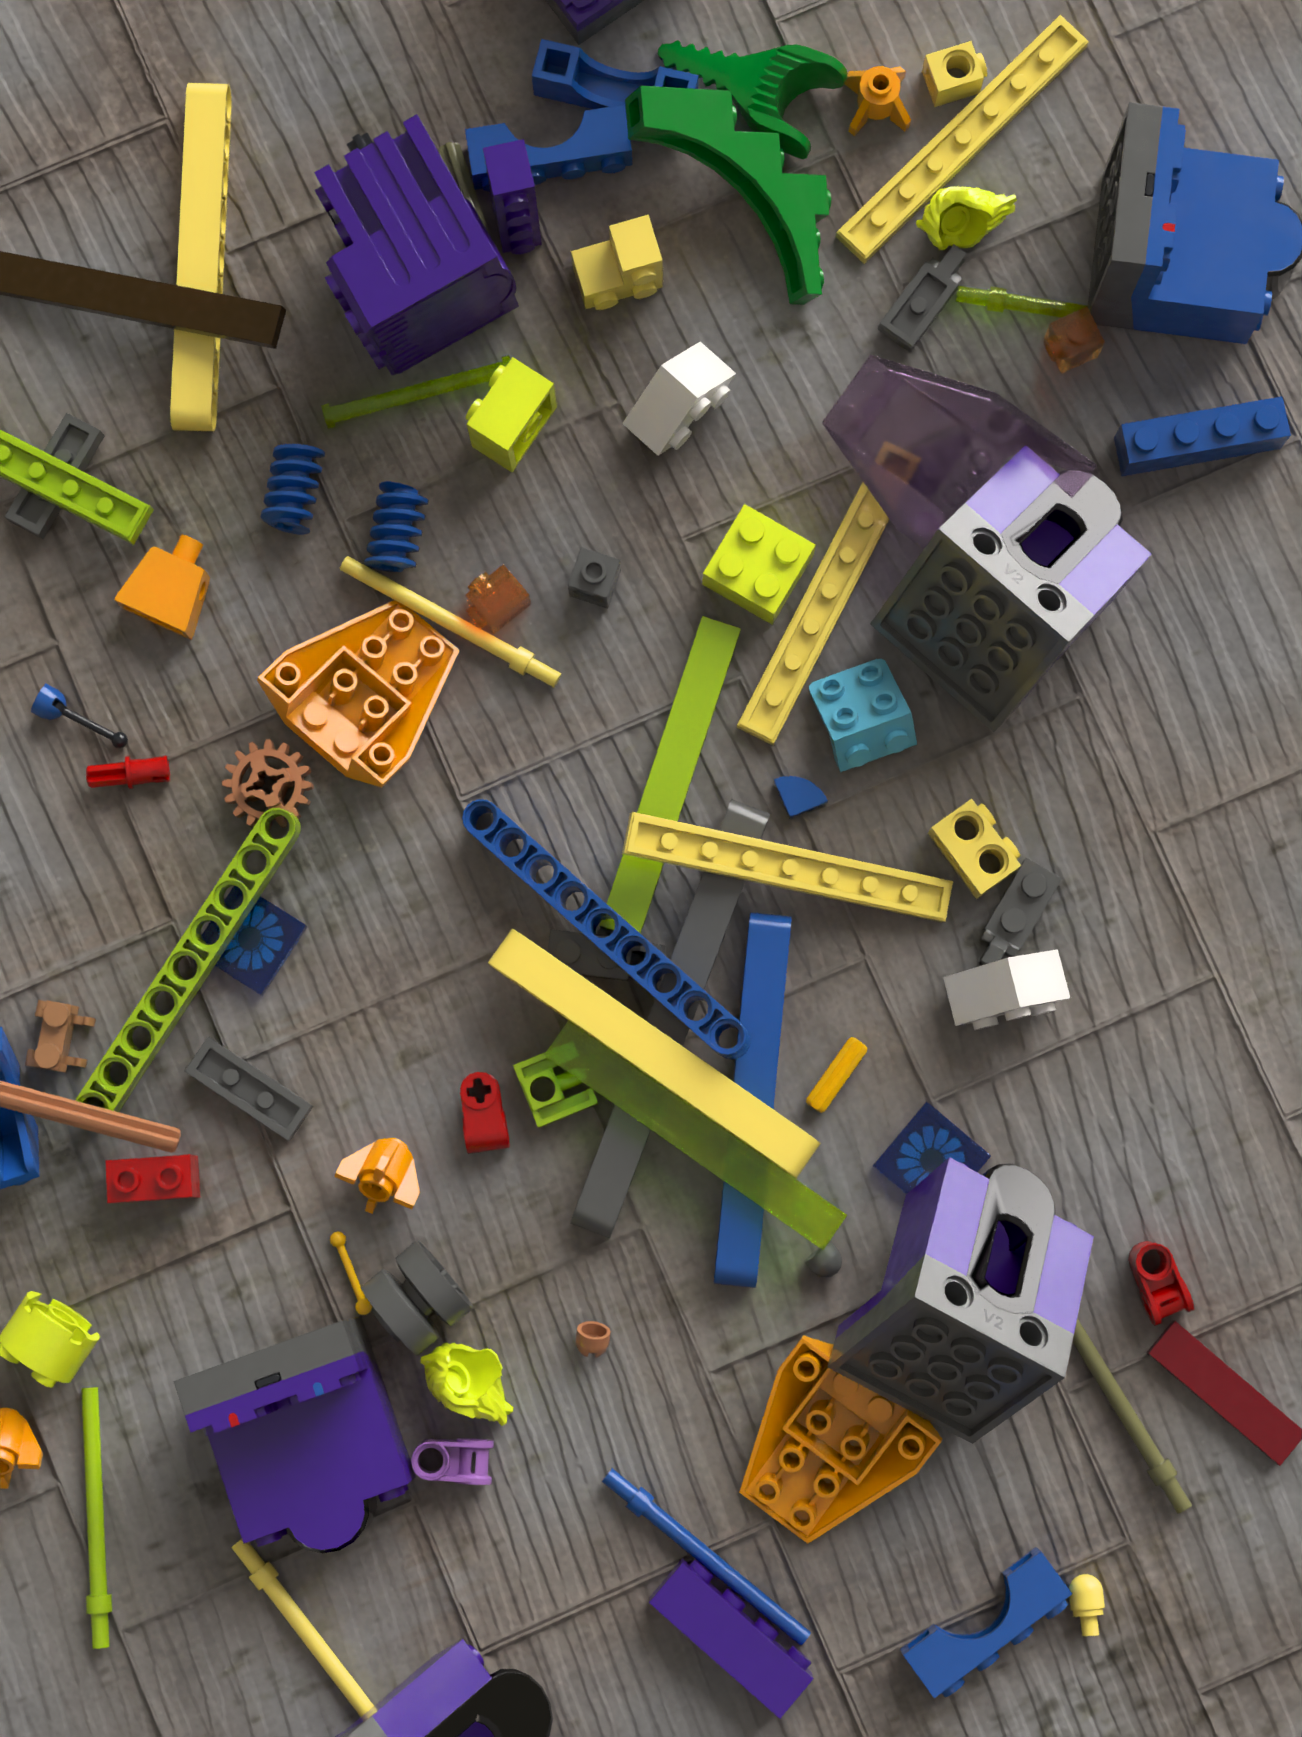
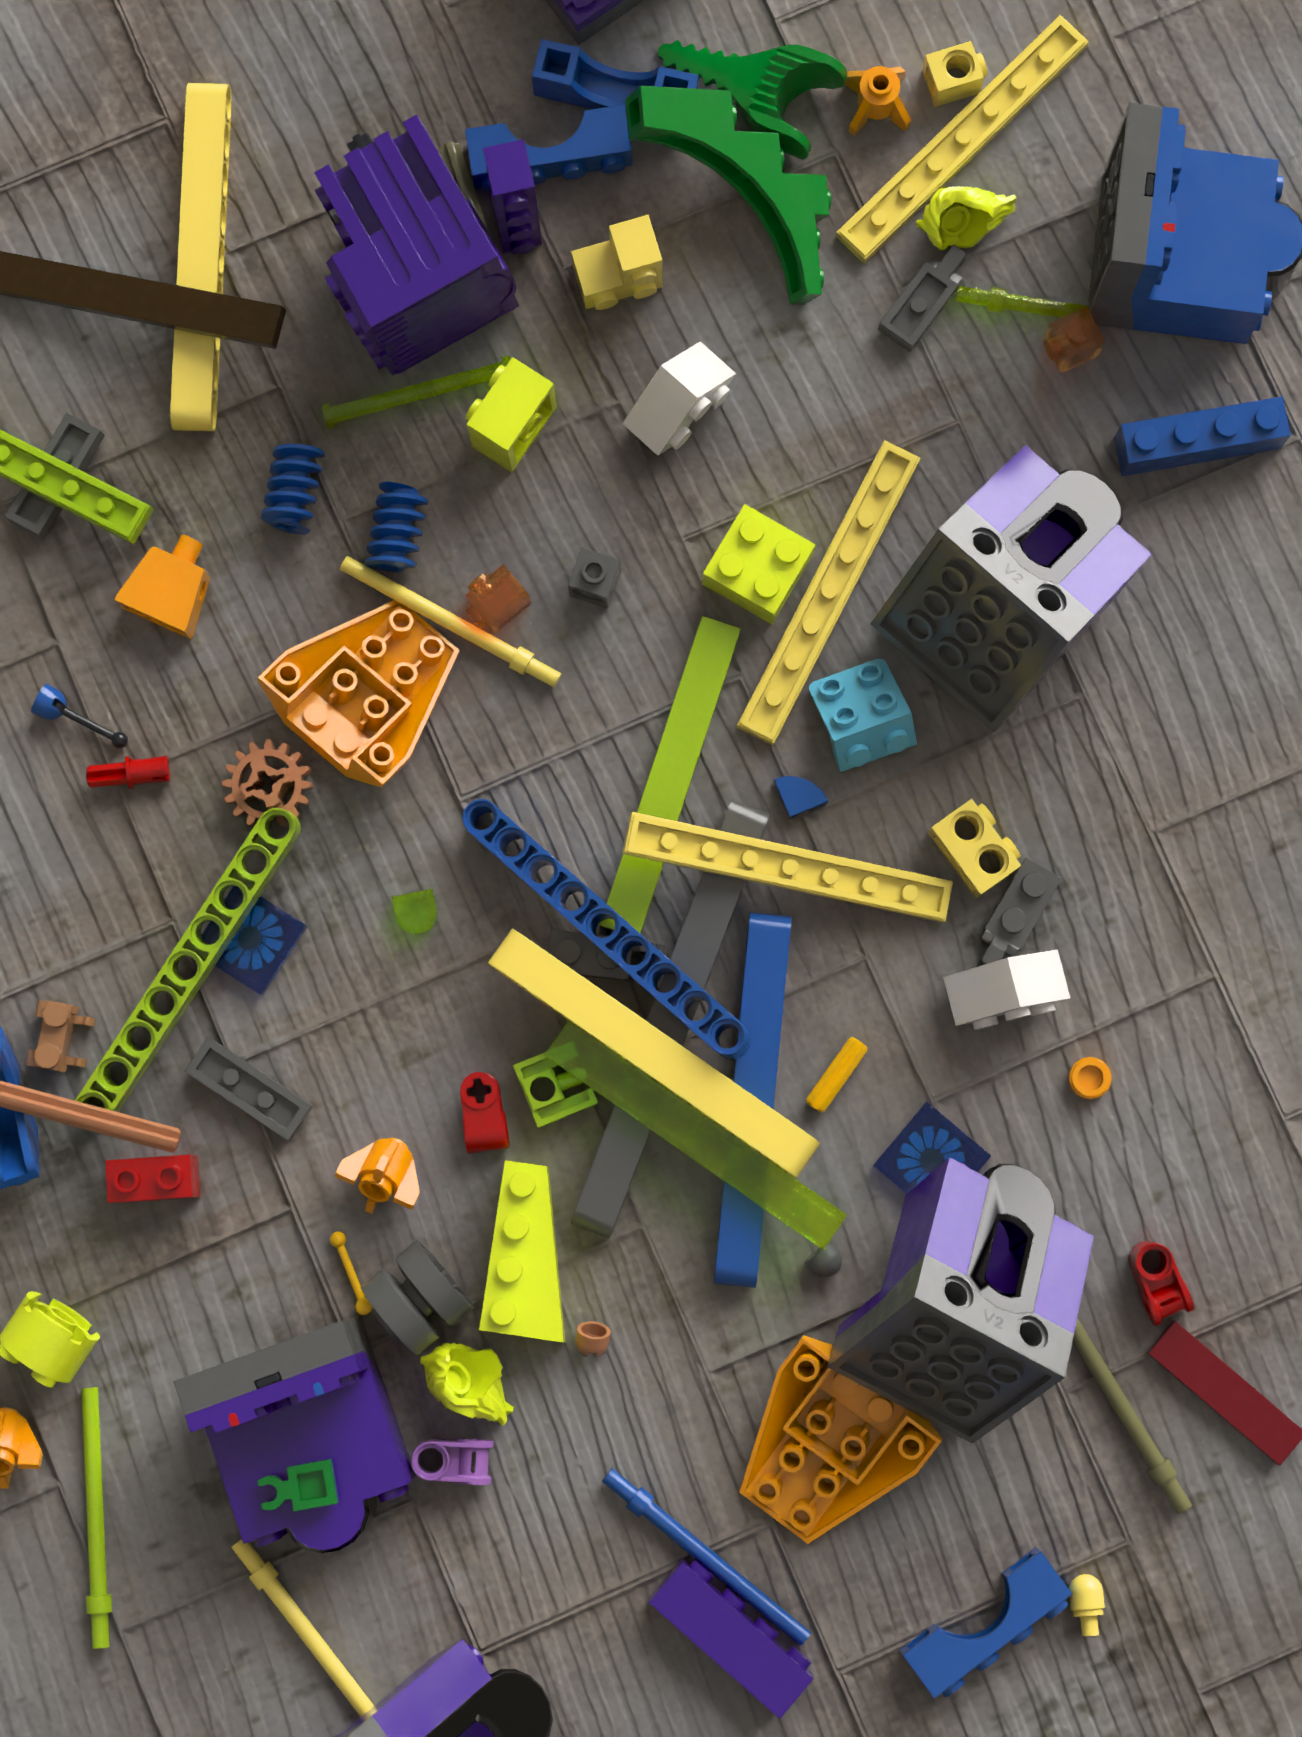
clear purple windscreen [822,355,1099,549] -> none
none -> green plate [258,1458,339,1511]
none -> clear neon green tile [392,889,438,935]
none -> neon yellow wedge [479,1160,565,1343]
none -> light orange tile [1068,1057,1111,1100]

